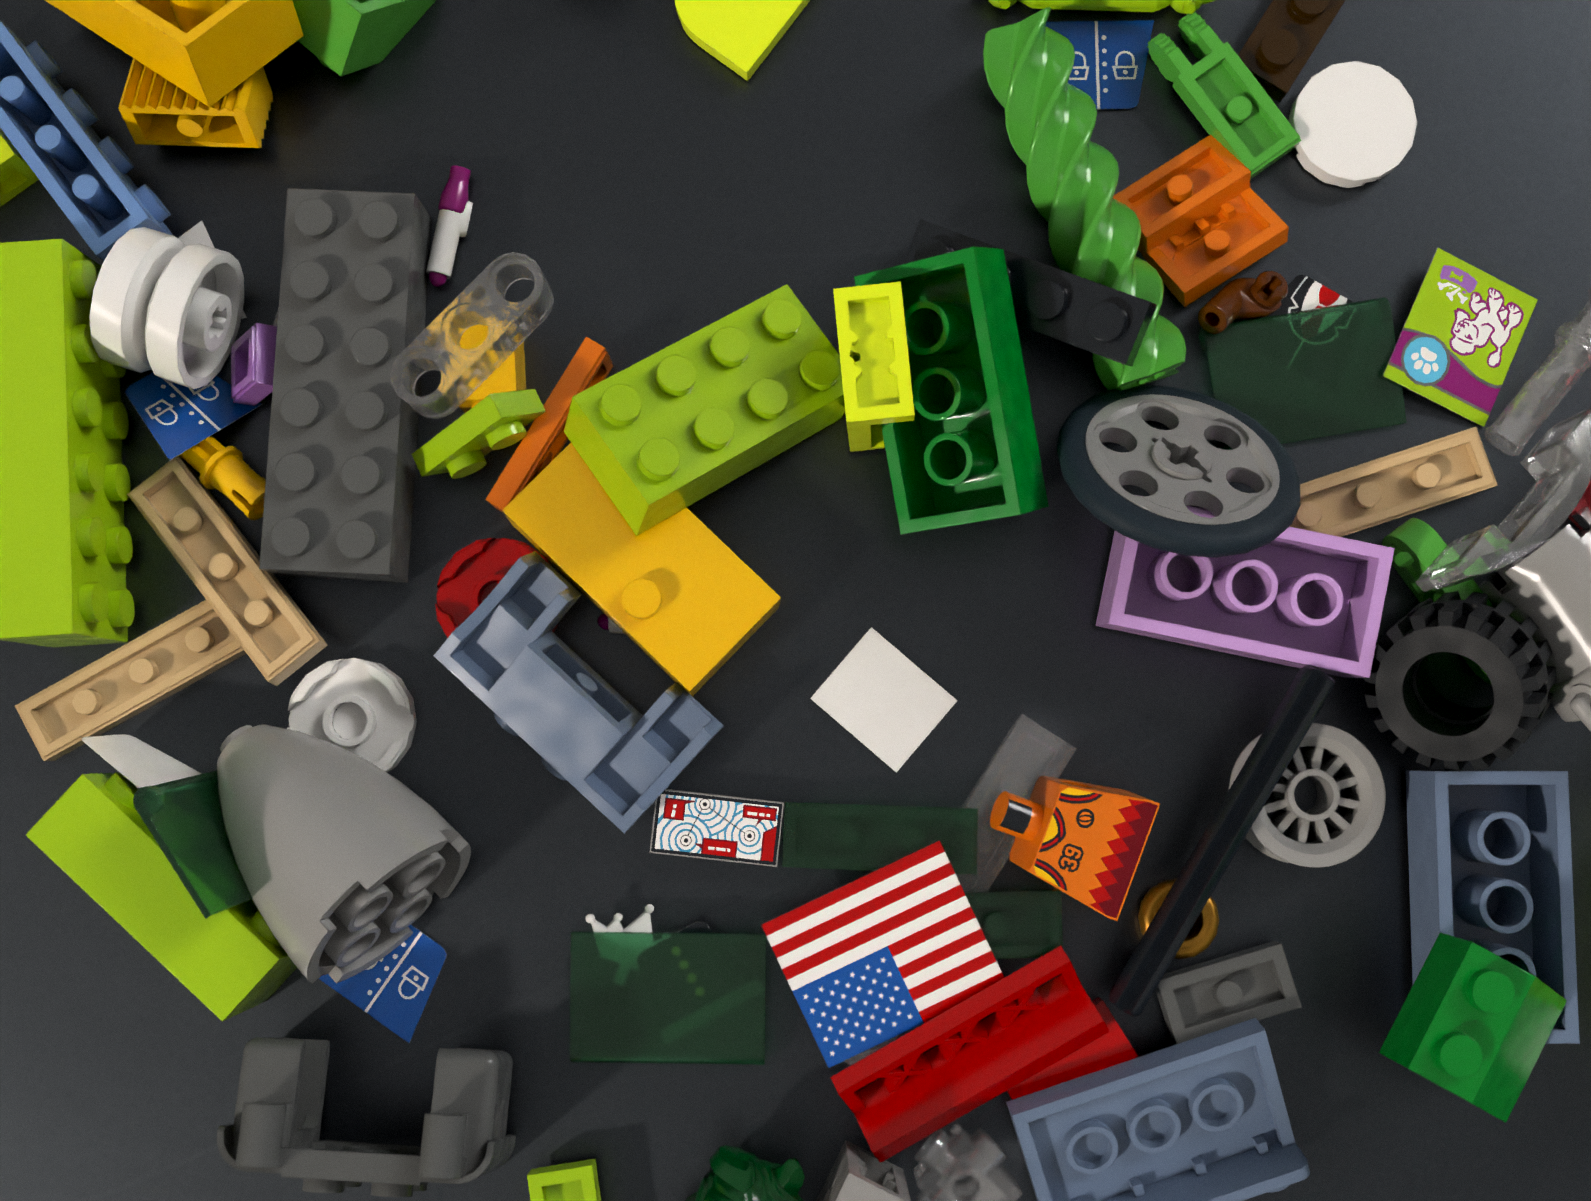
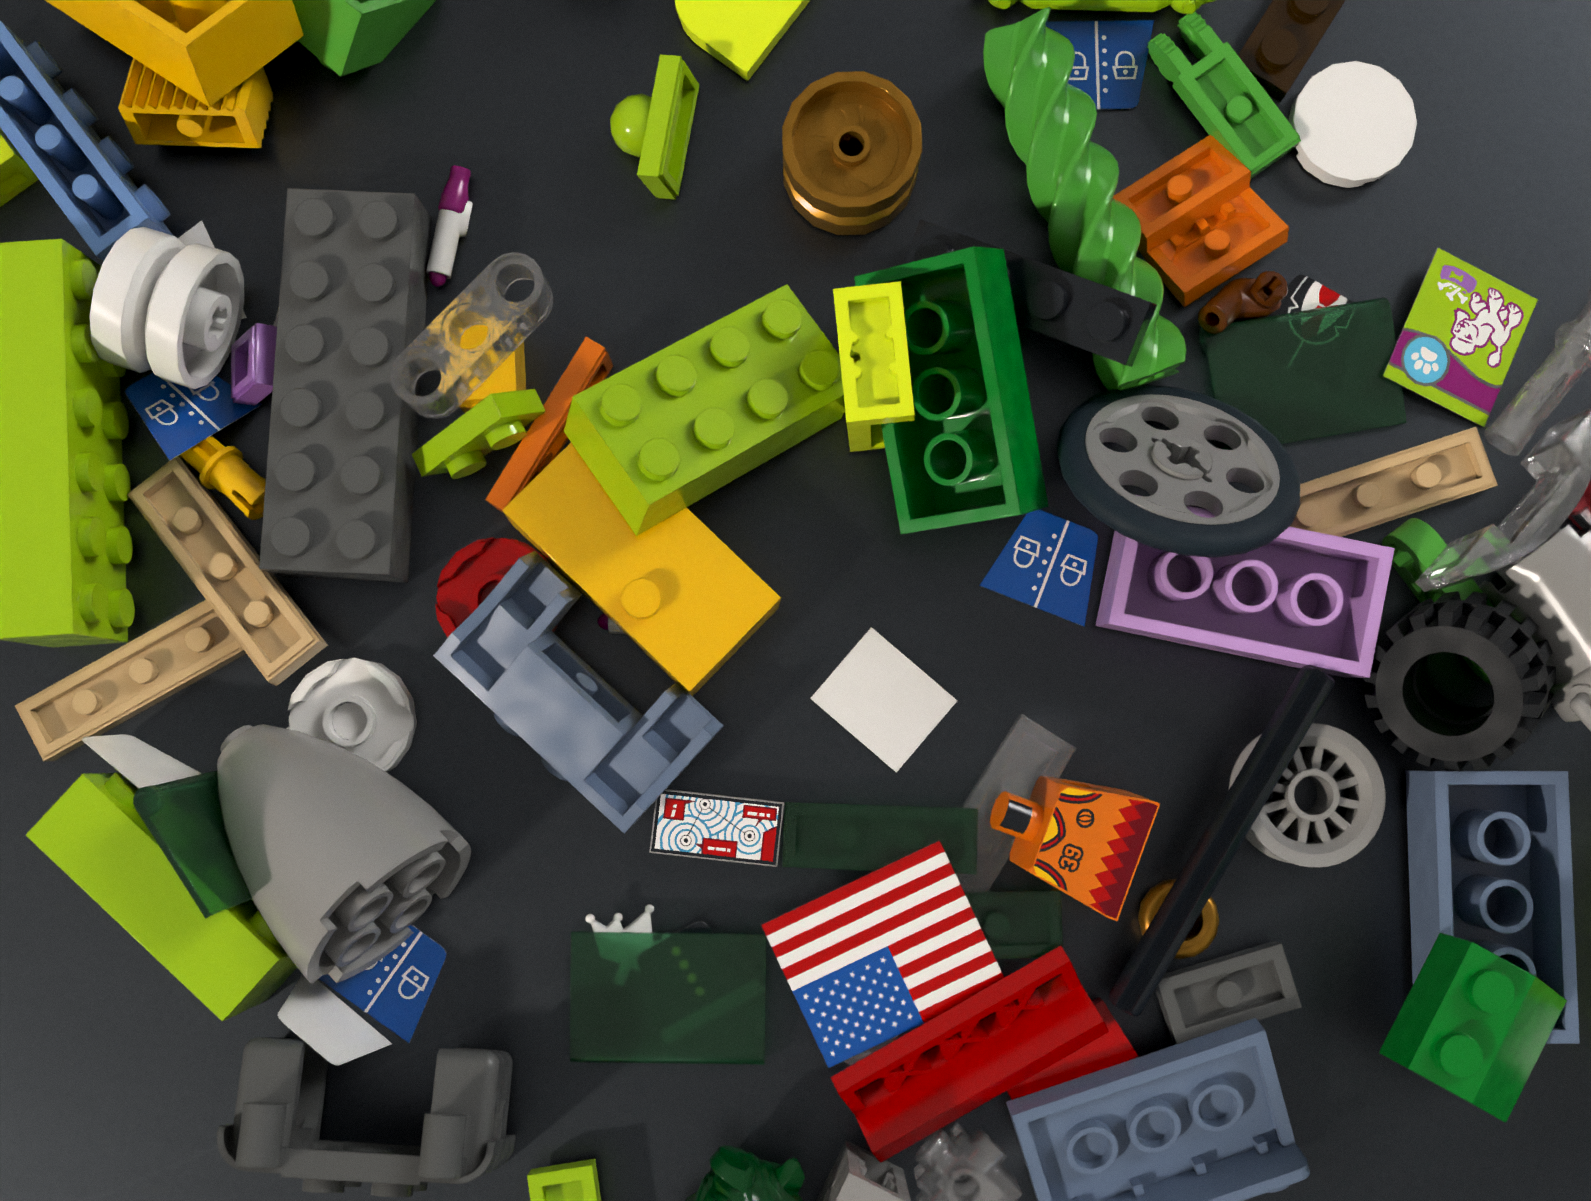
none -> white sticker [277,974,392,1066]
none -> lime tile [610,54,700,200]
none -> pearl gold wheel [782,71,922,235]
none -> blue sticker [979,510,1098,627]

